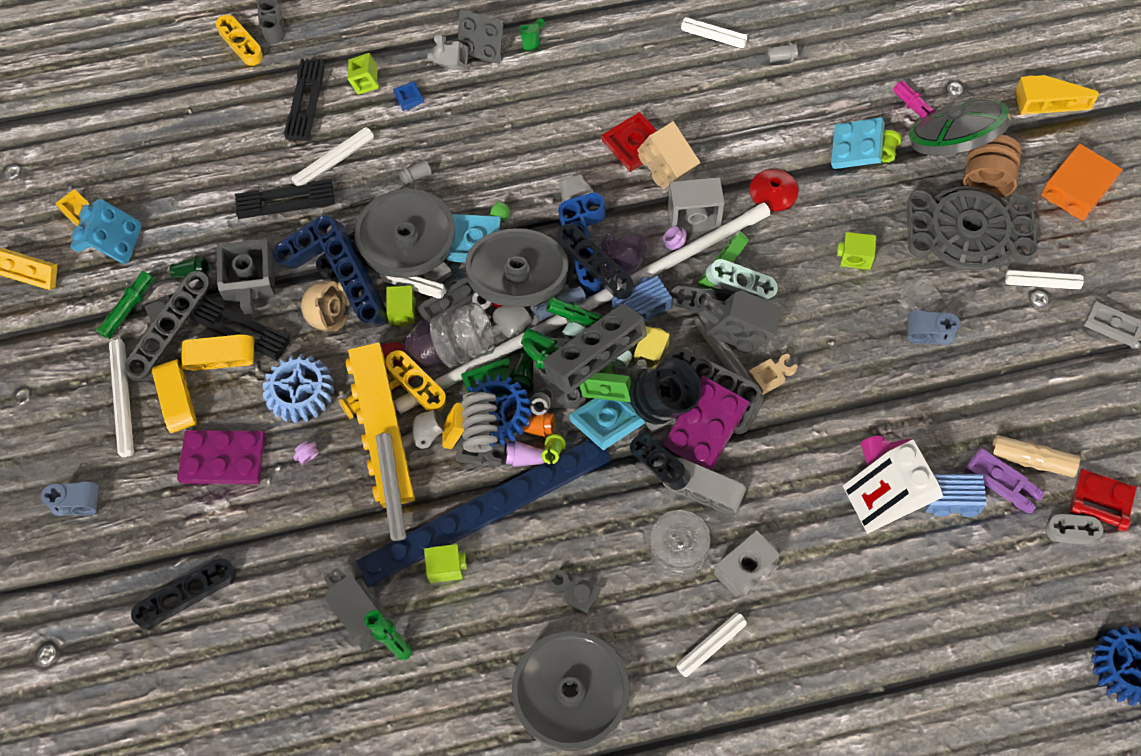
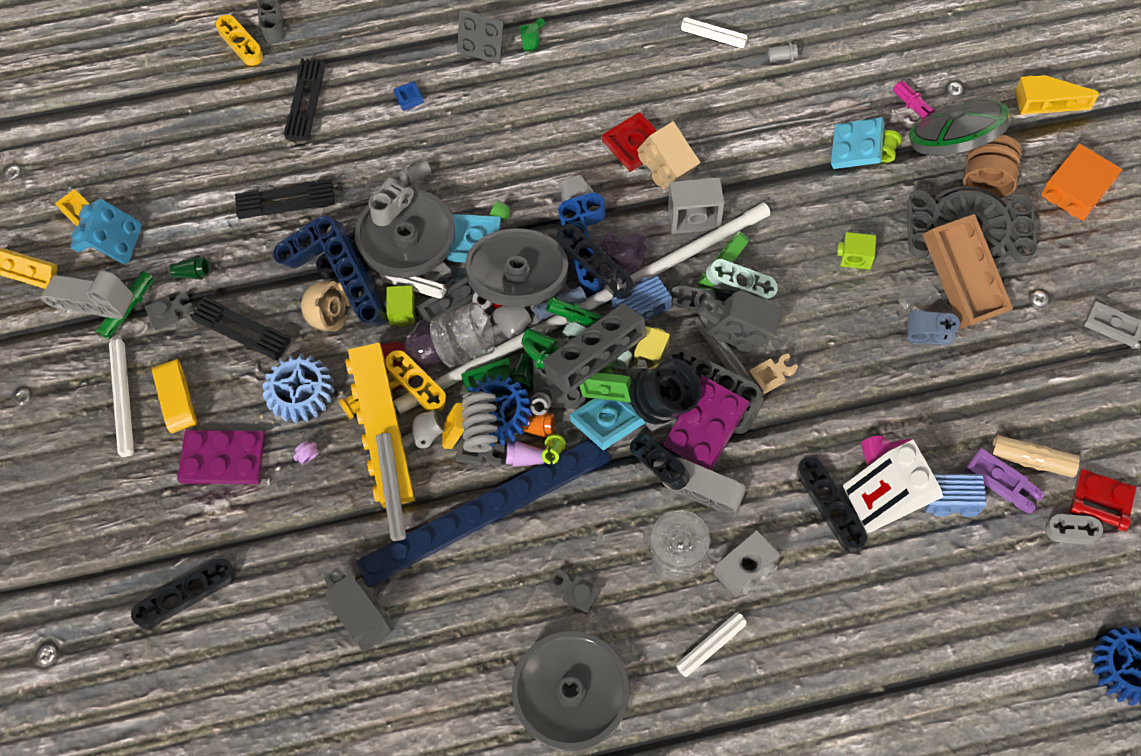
sand blue piece [41,481,99,516] -> none
dark grey beam [125,271,208,381] -> none
yellow beam [181,335,254,371] -> none
dark grey hinge [217,239,275,314] -> none
white axle [292,127,374,186] -> none
lime brick [347,53,379,95] -> none
green pin [364,610,413,661] -> none
lime brick [424,544,467,583] -> none
light grey piece [427,34,468,70] -> none
lavender plate [663,226,687,250] -> none
red dish [749,169,799,211] -> none
white axle [1005,269,1084,289] -> none
none -> light grey beam [41,271,134,319]
none -> light grey piece [369,177,414,226]
none -> black beam [797,457,867,553]
none -> medium nougat slope [922,214,1013,329]

